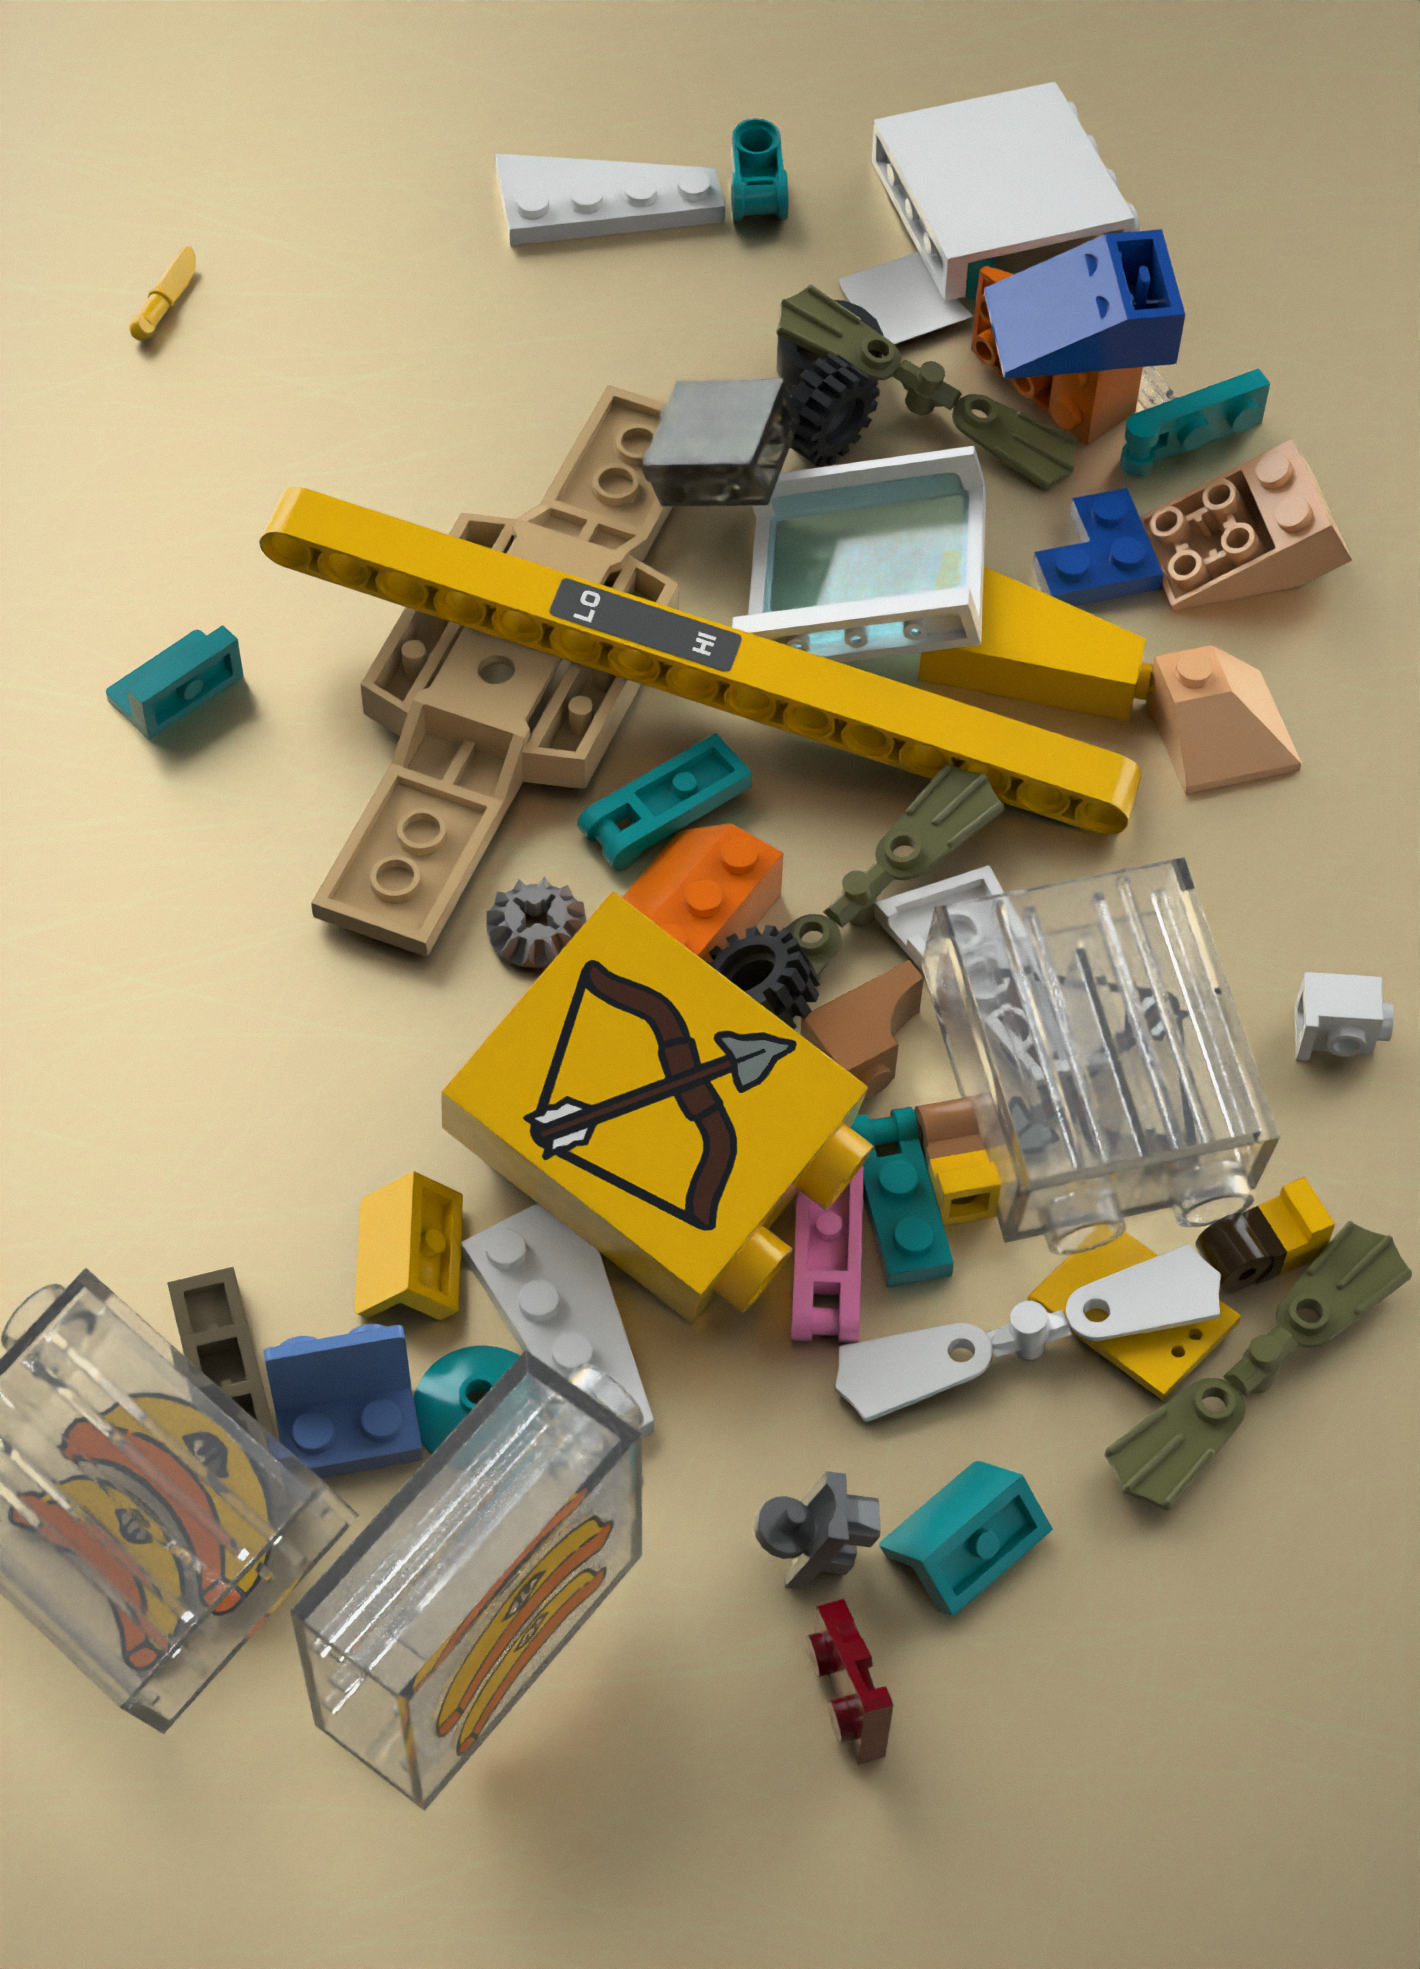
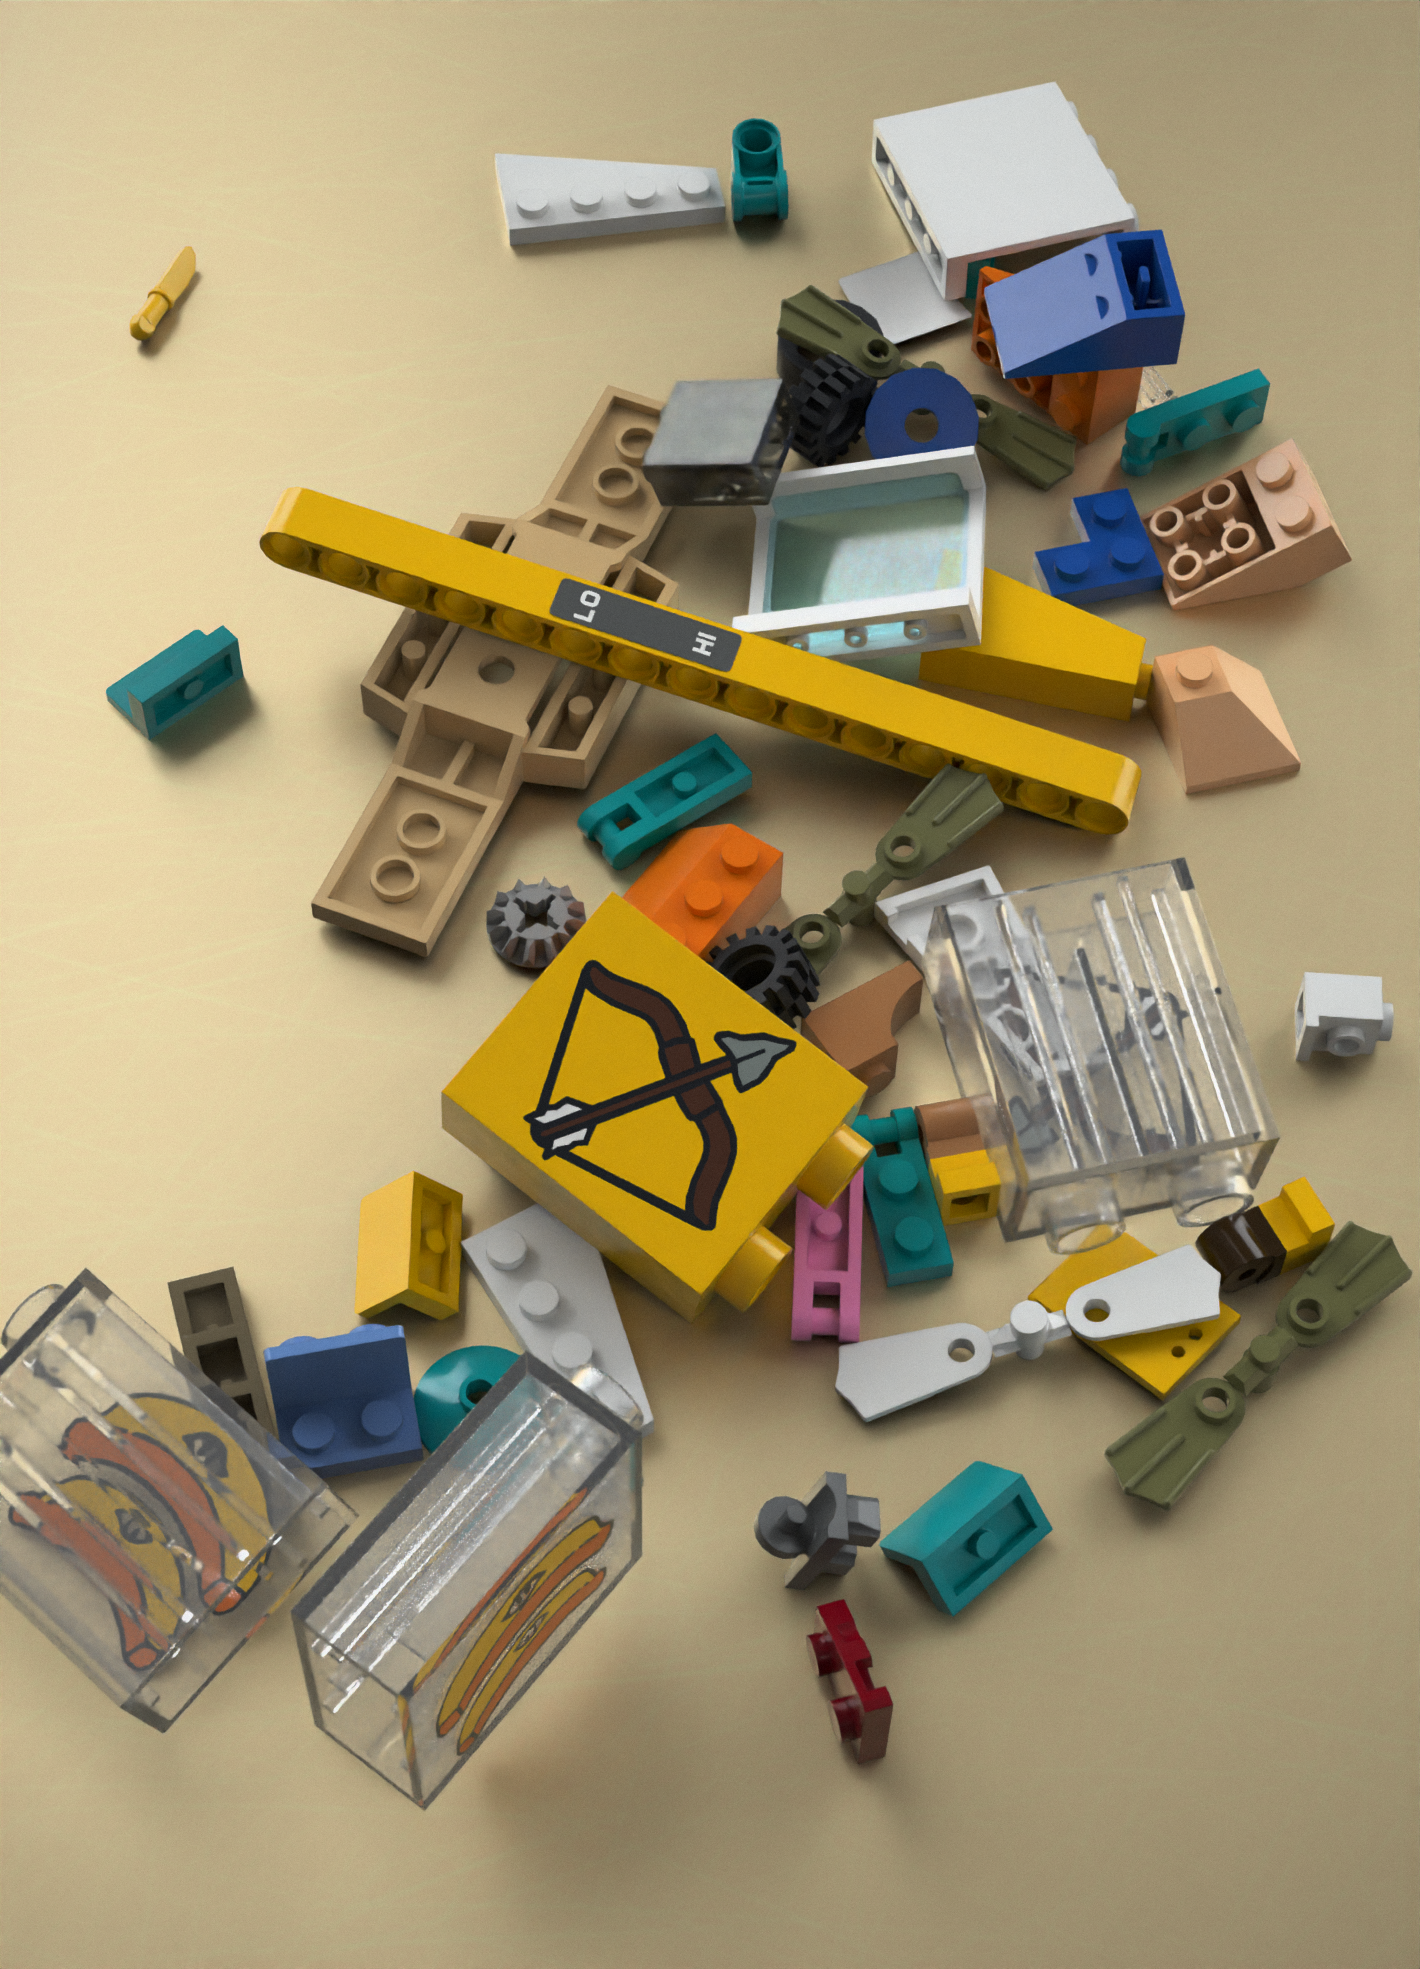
none -> blue tile [864,368,979,460]

